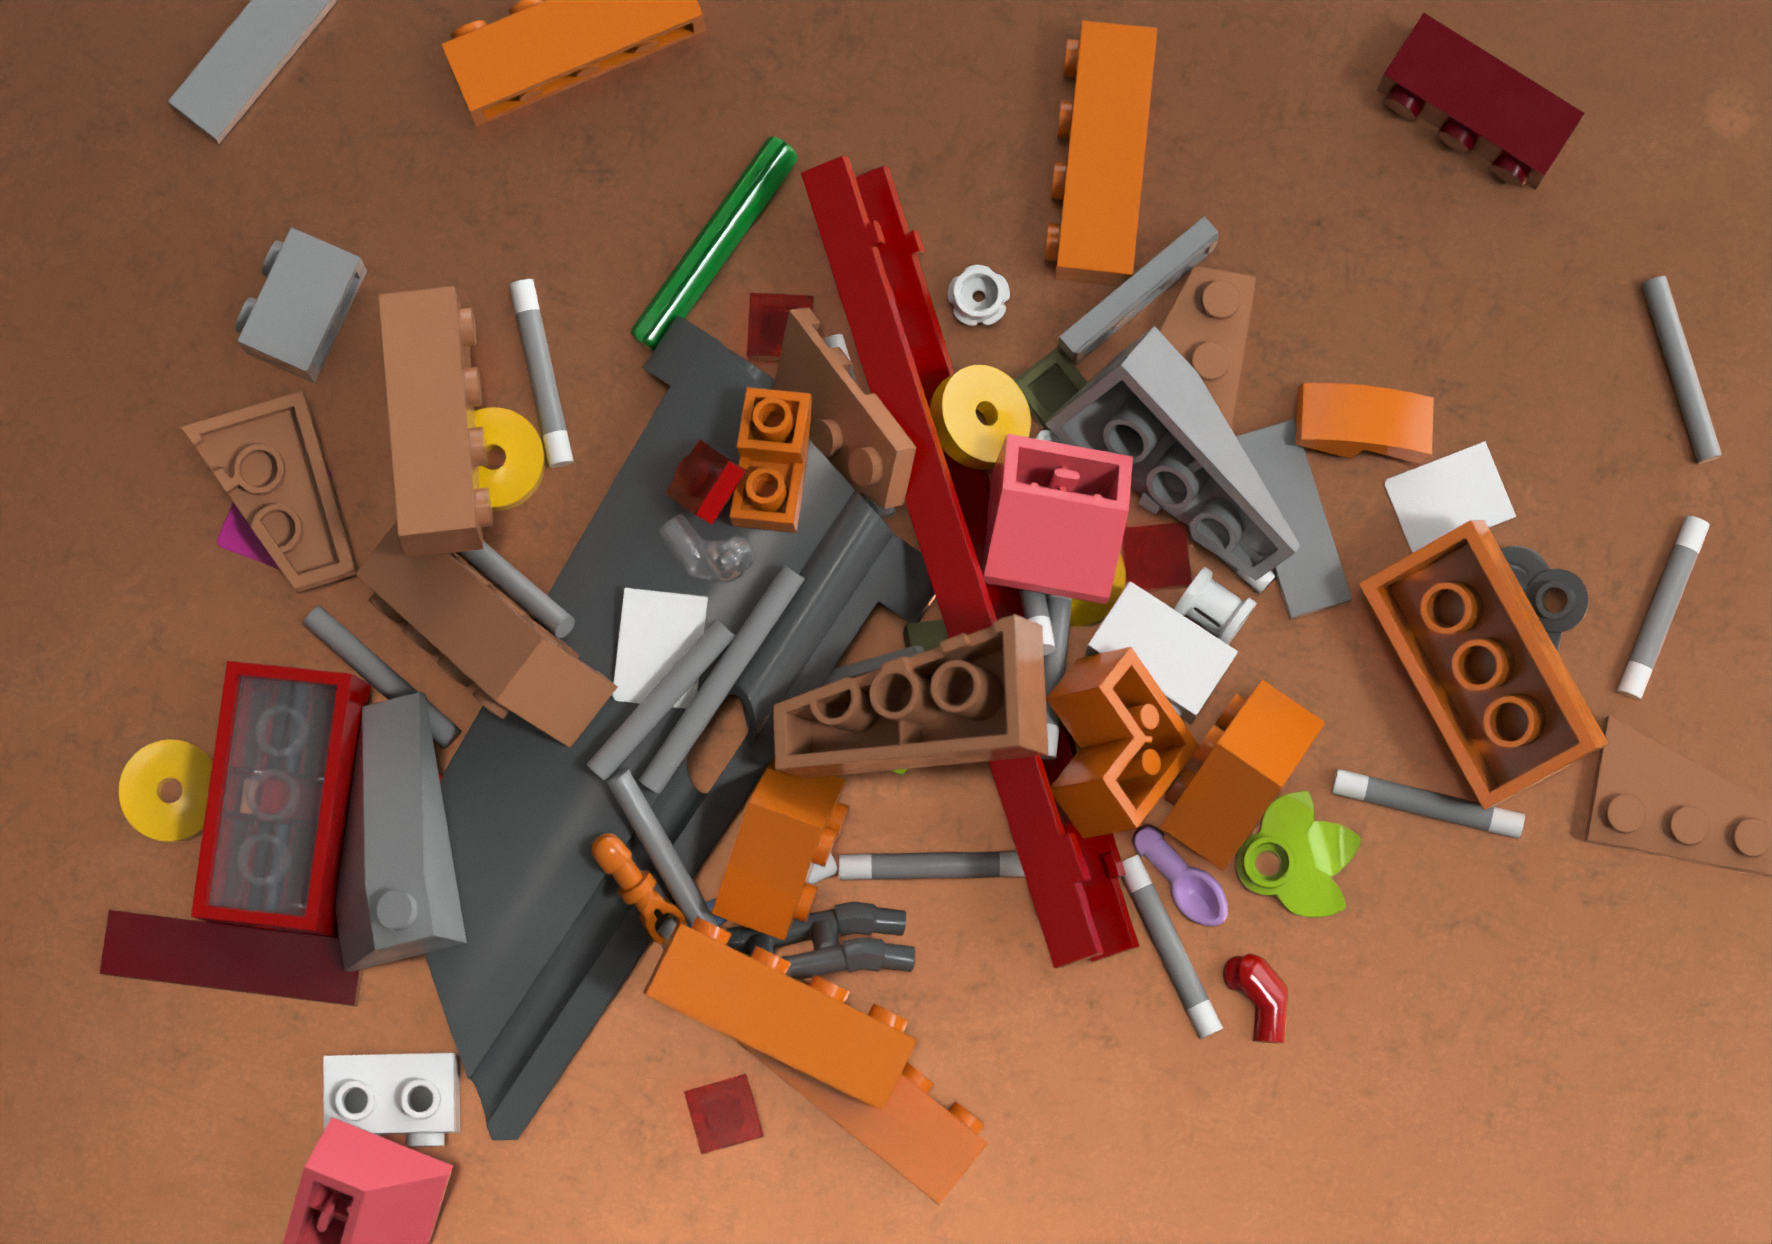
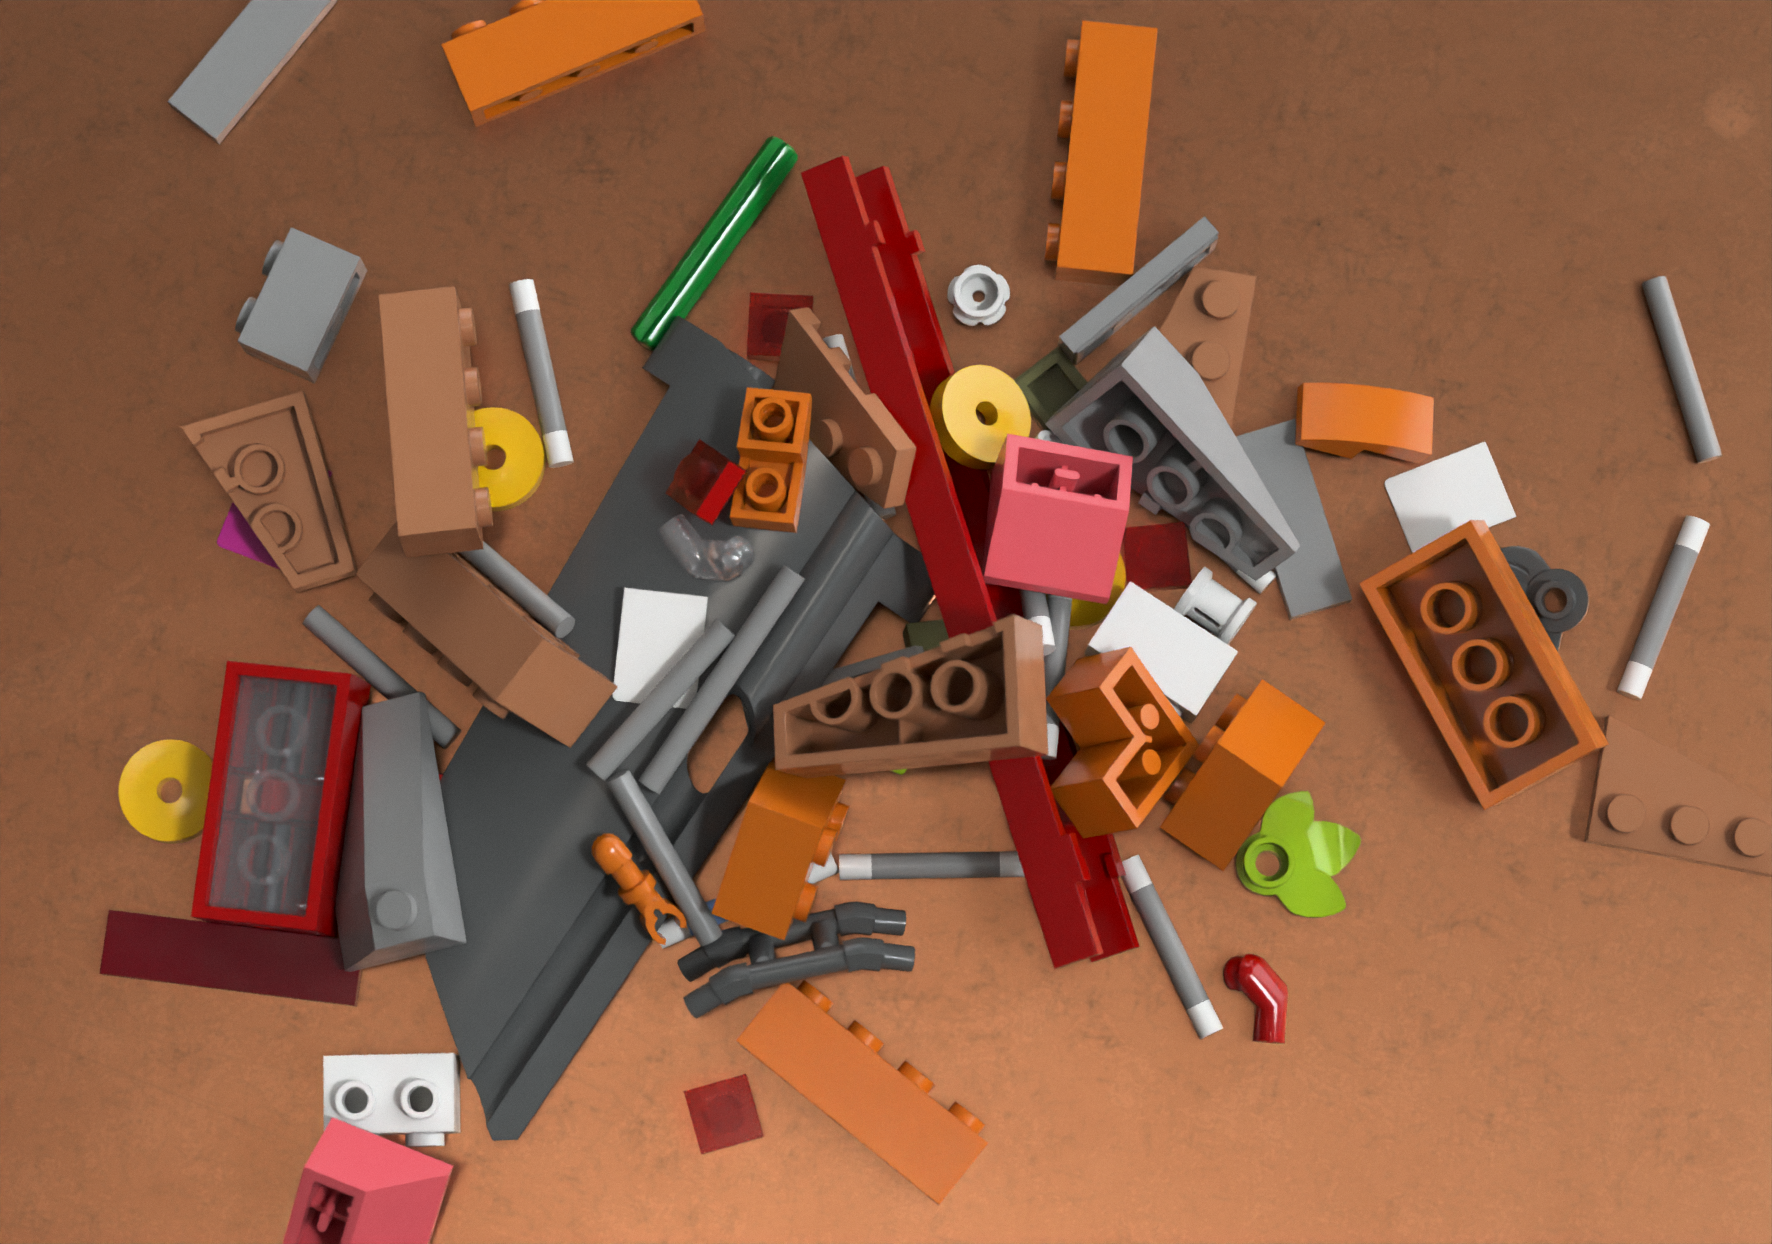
orange brick [643,917,917,1111] -> none
lavender piece [1132,824,1228,926] -> none
light grey bar [1332,769,1525,839] -> none
dark red brick [1377,13,1585,190] -> none

